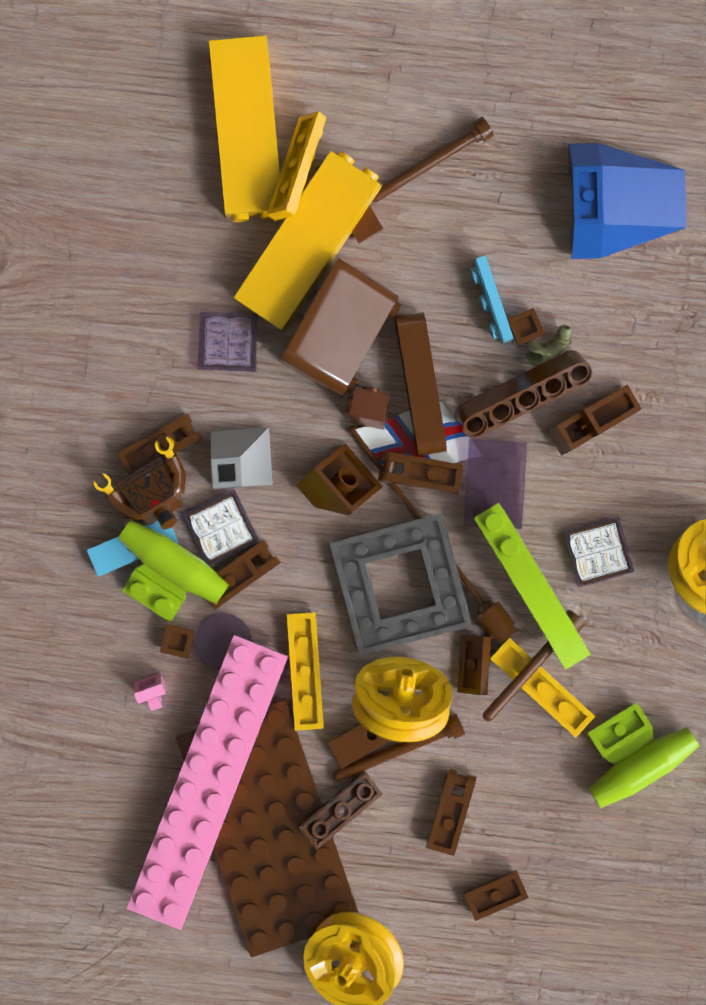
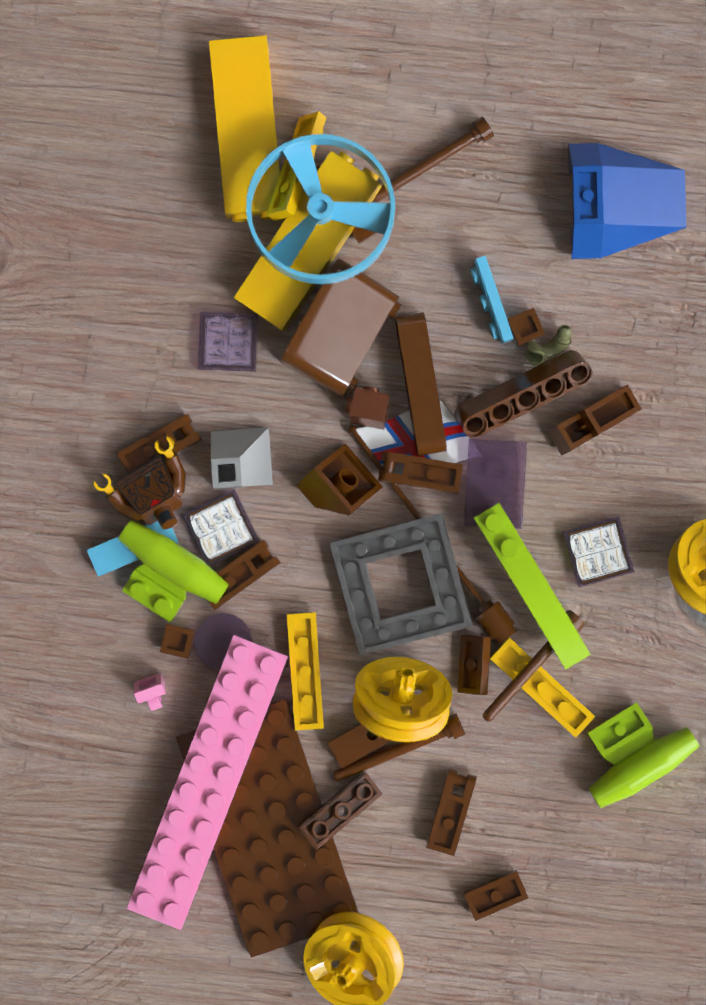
none -> medium azure piece [246,134,395,284]

